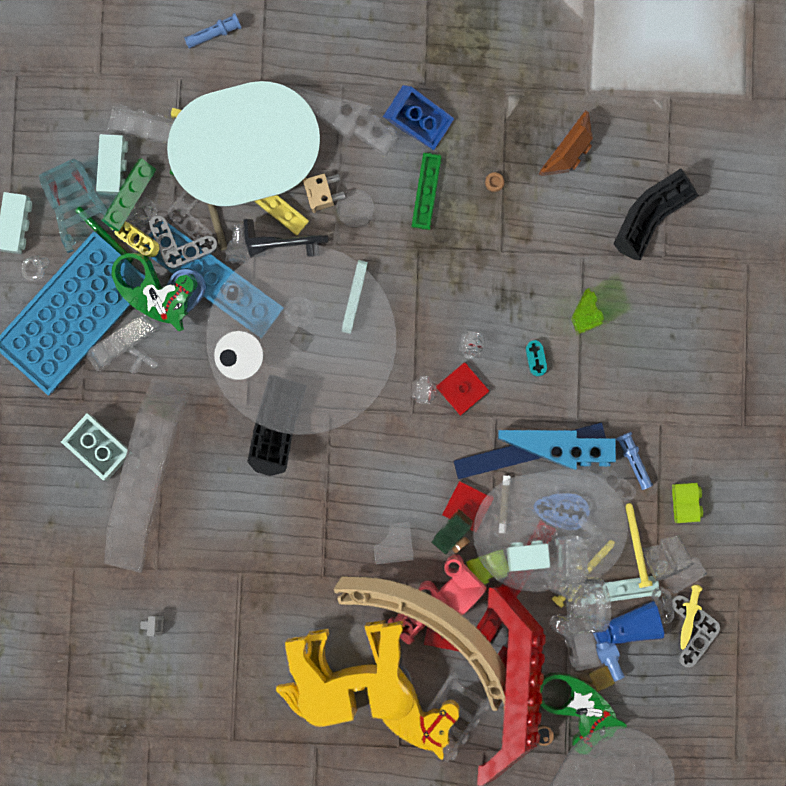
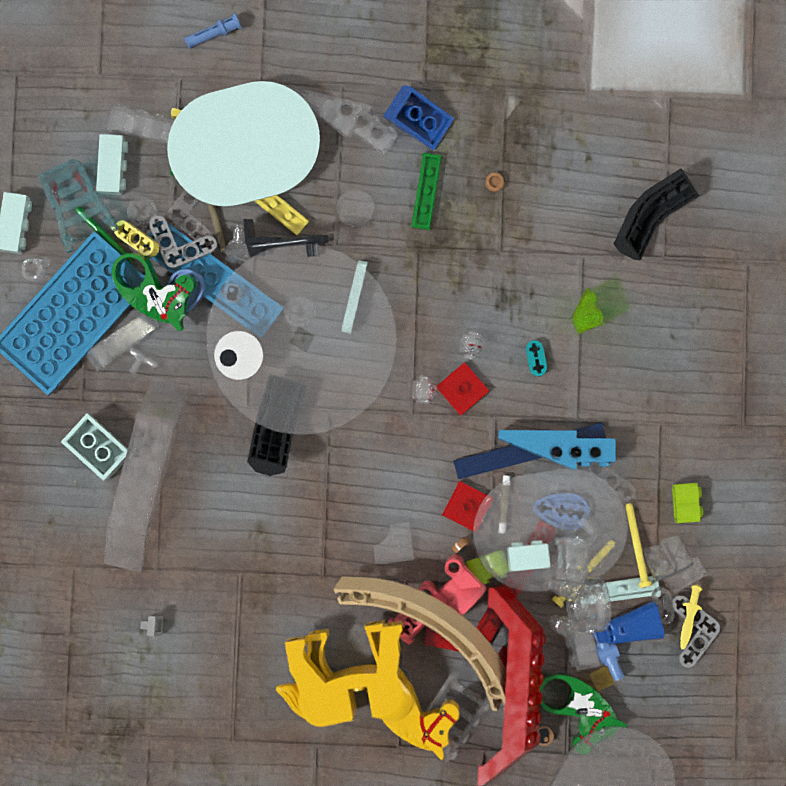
green plate [101,158,156,232] -> none
tan piece [303,173,345,213] -> none
clear green brick [431,509,473,555] -> none
dark orange wedge [539,110,593,176] -> none
medium blue pin [616,432,653,490] -> none

